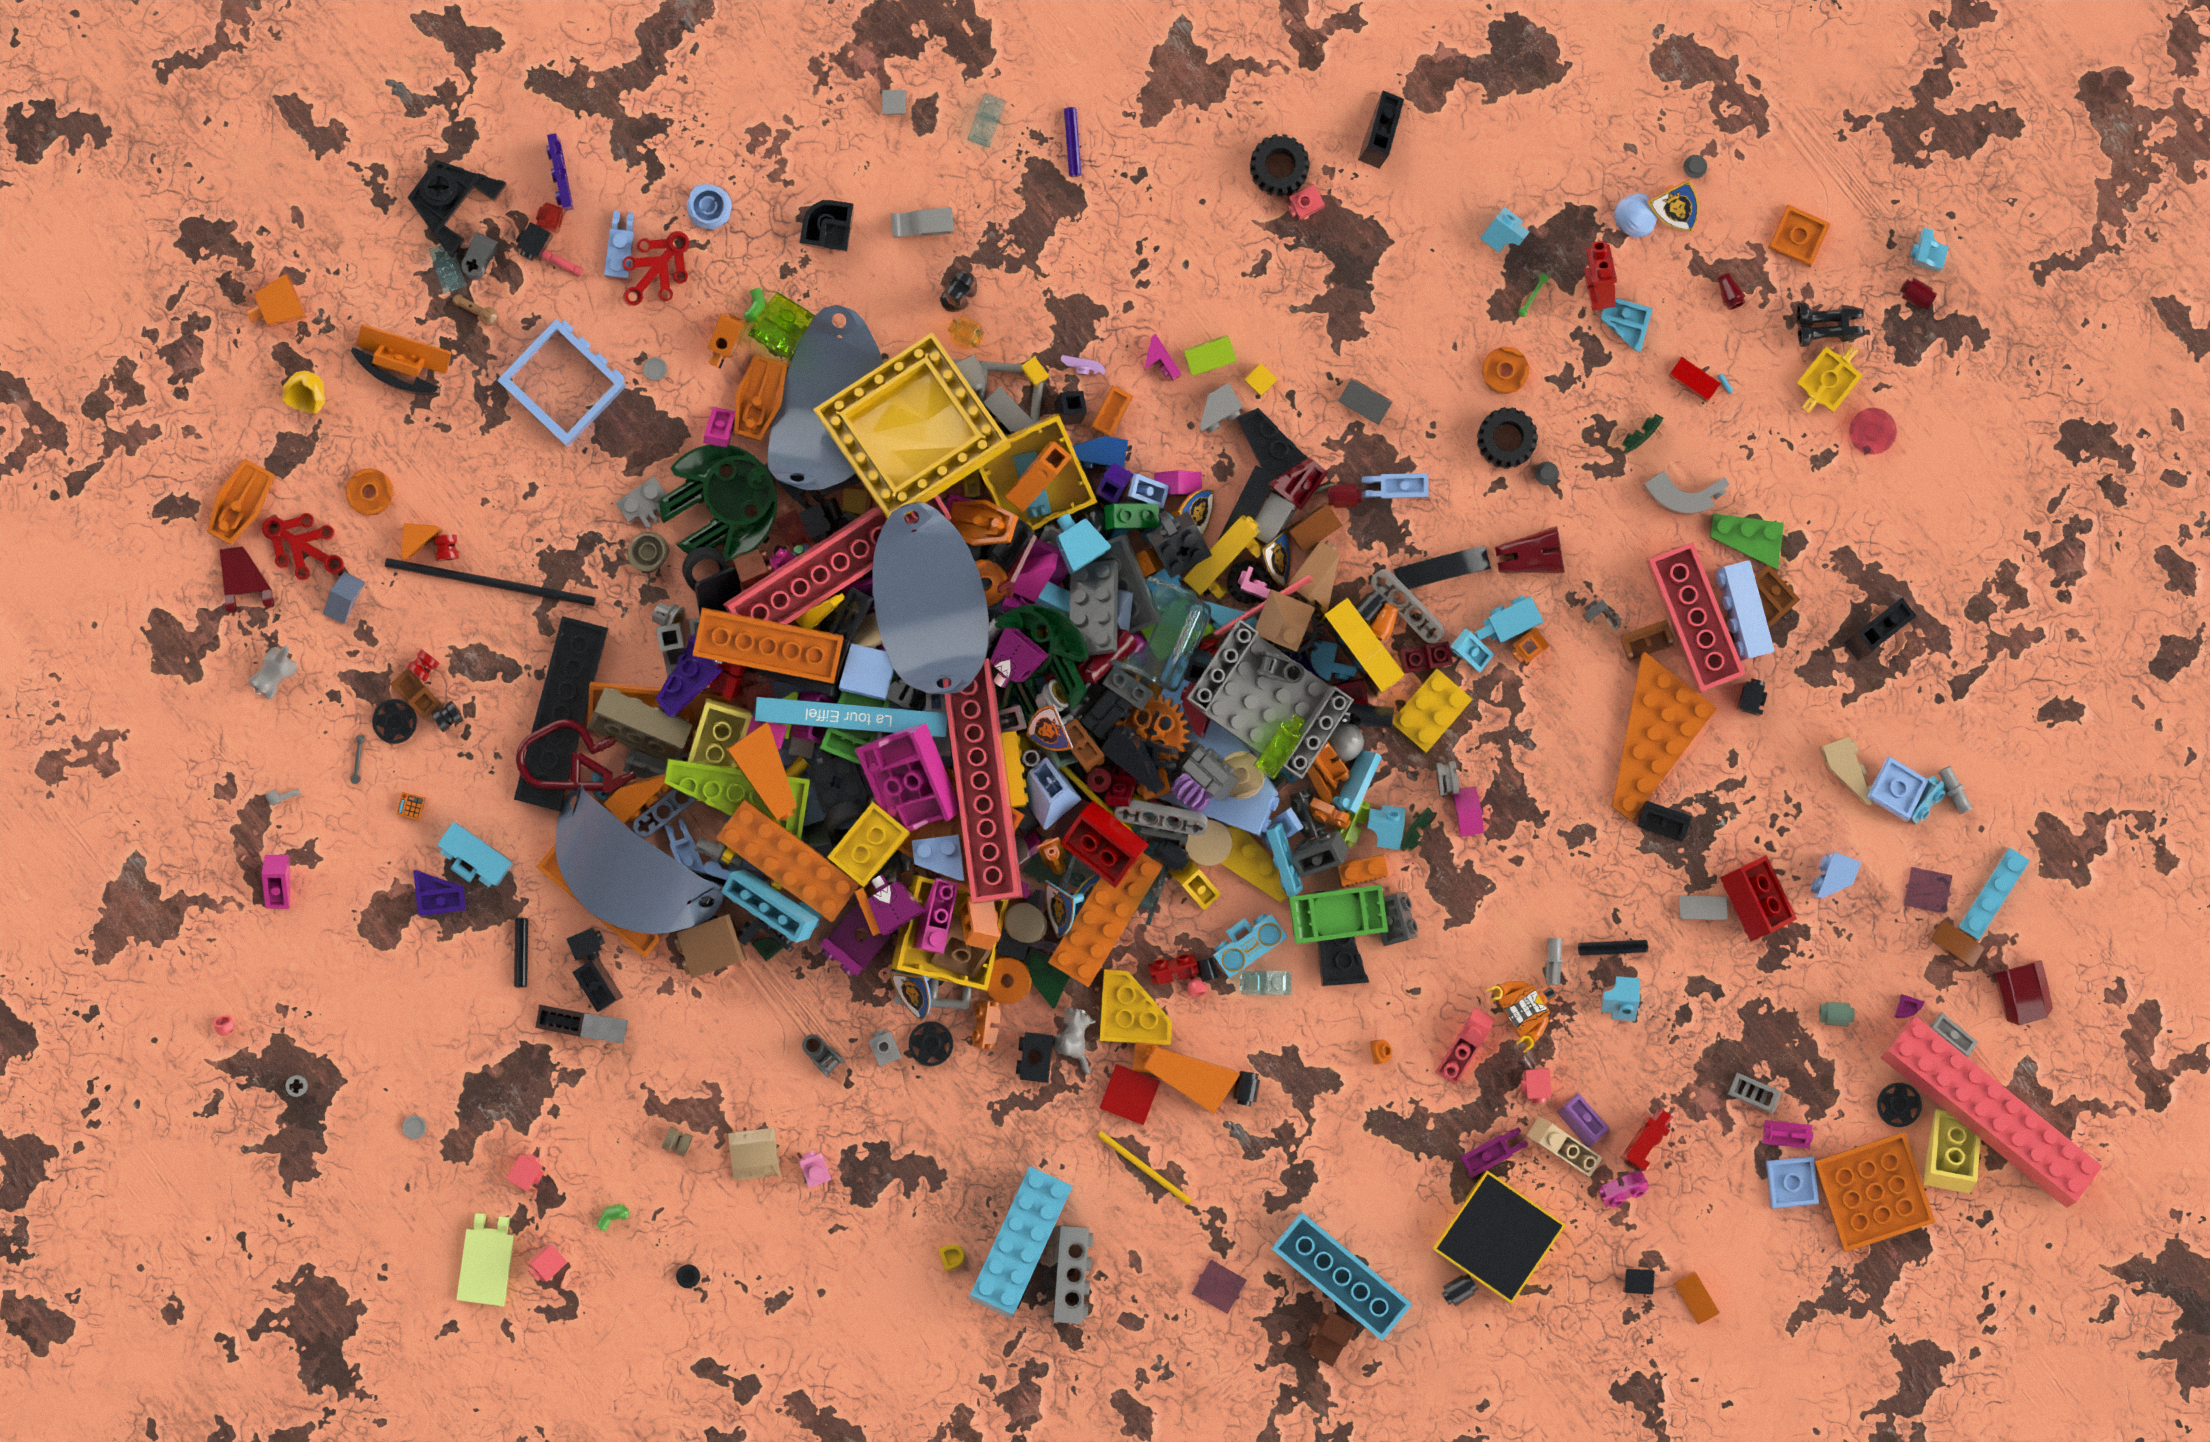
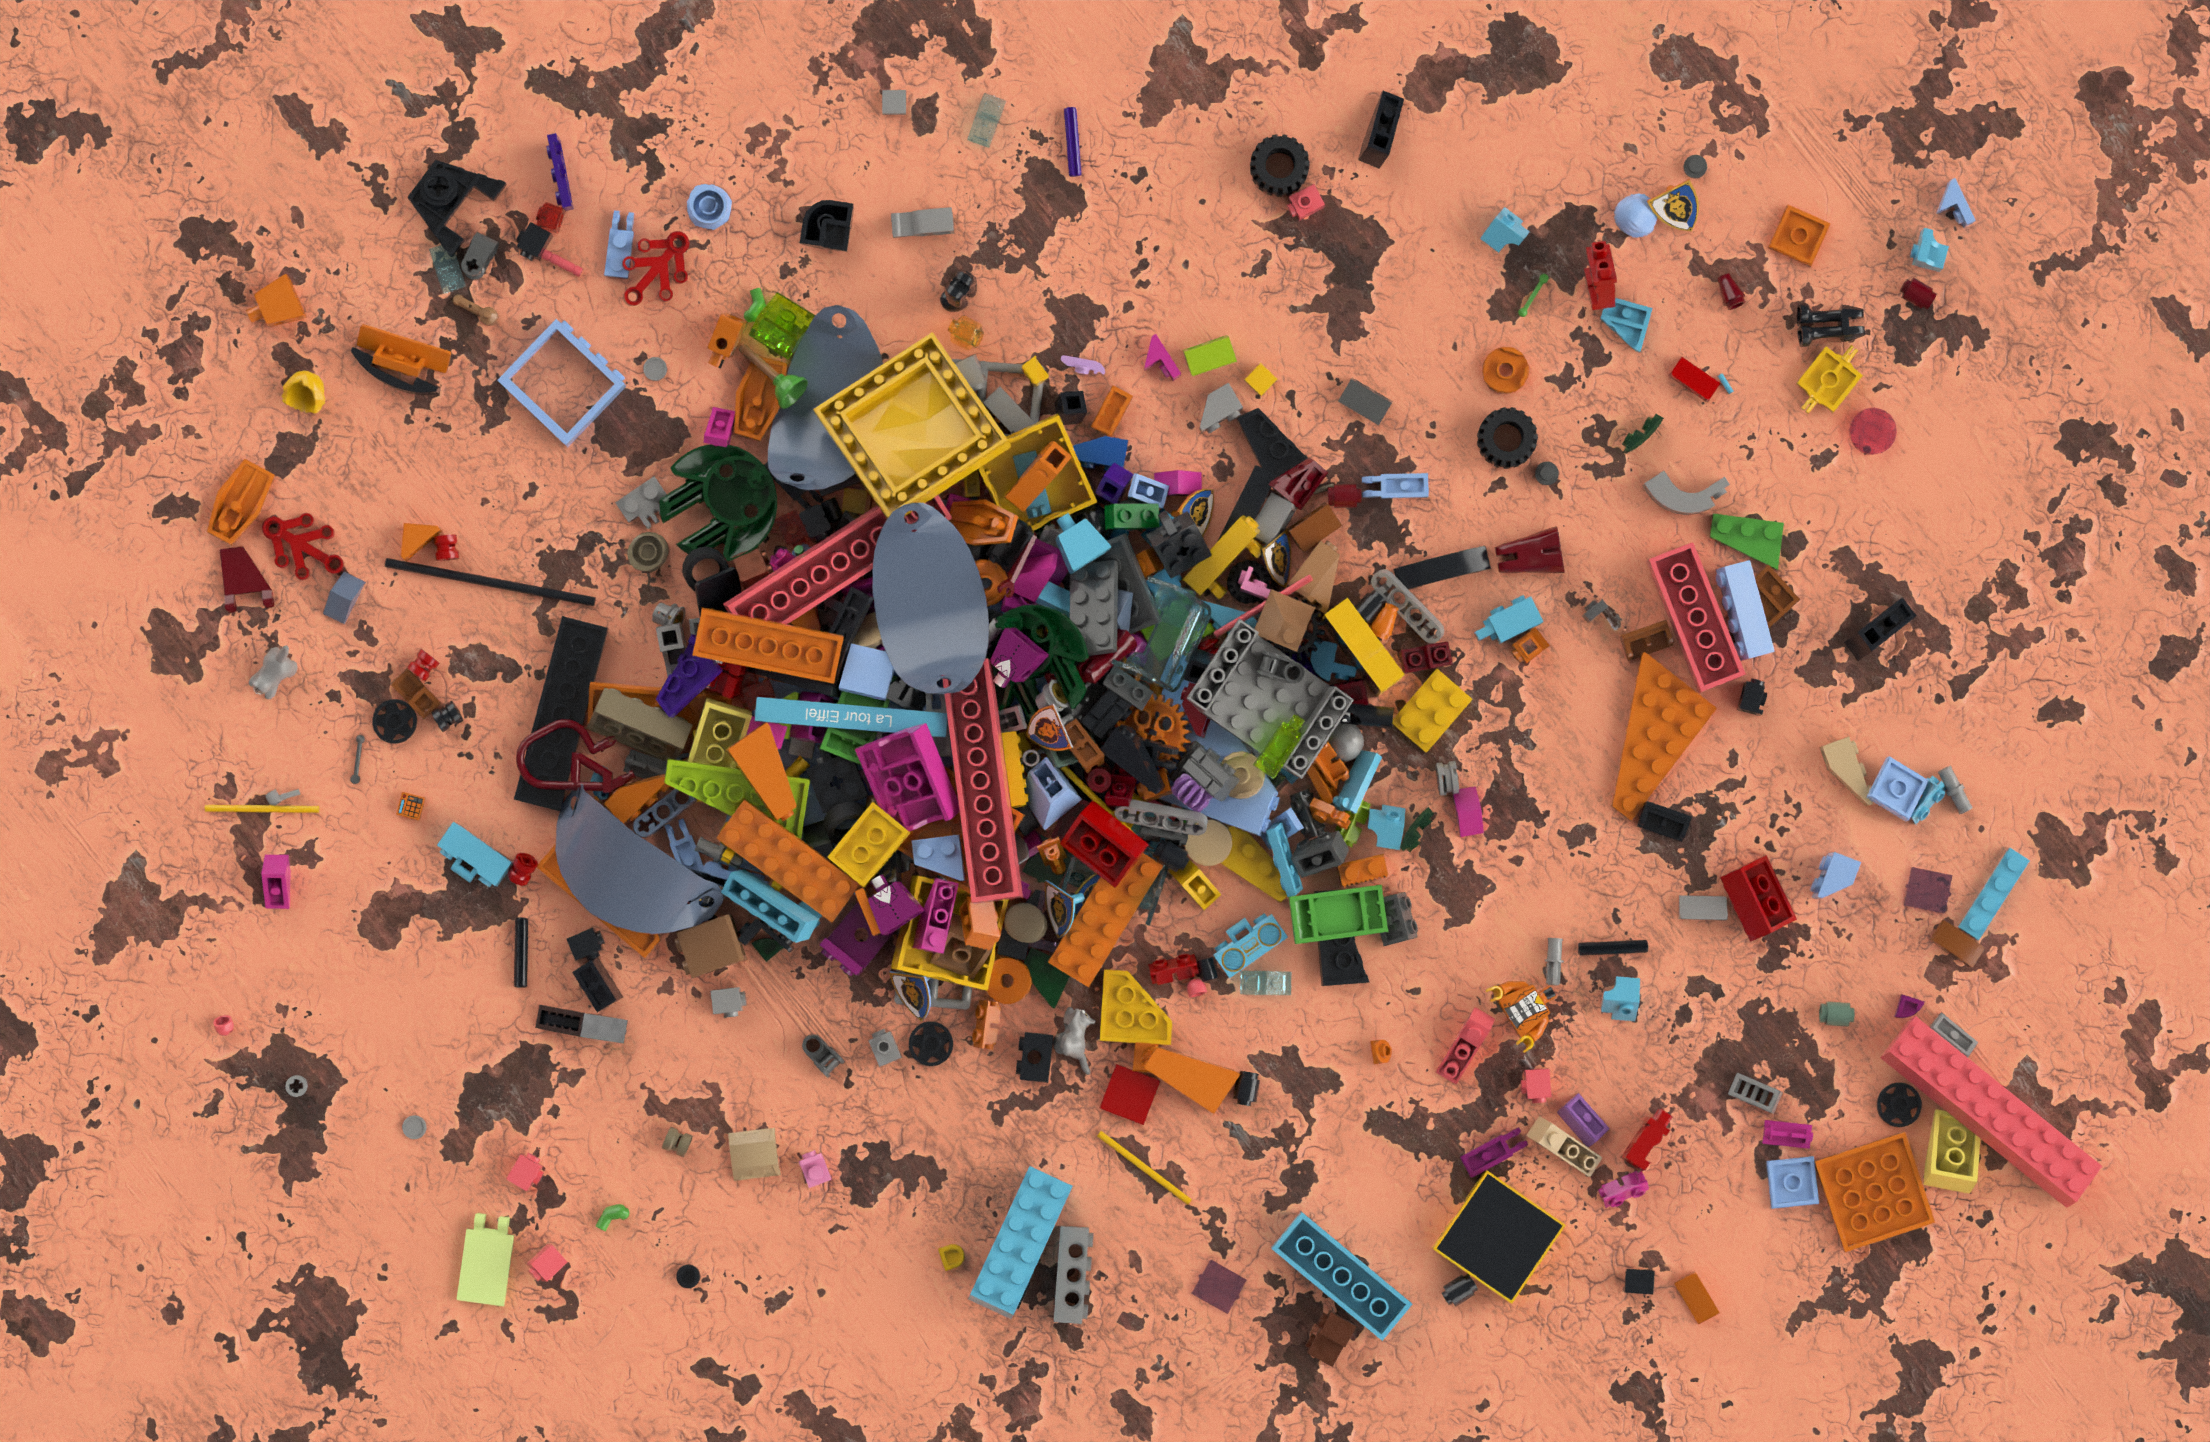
orange tile [346,468,394,516] -> none
dark purple wing [413,870,467,916] -> none
yellow slope [795,594,844,629] -> none
medium azure slope [1450,628,1495,673] -> none
dark red slope [1993,960,2053,1025] -> none
none -> yellow axle [205,805,320,813]
none -> red wheel [507,852,538,886]
none -> light grey brick [711,987,747,1018]
none -> bright green piece [739,344,808,409]
none -> light blue slope [1936,178,1976,228]

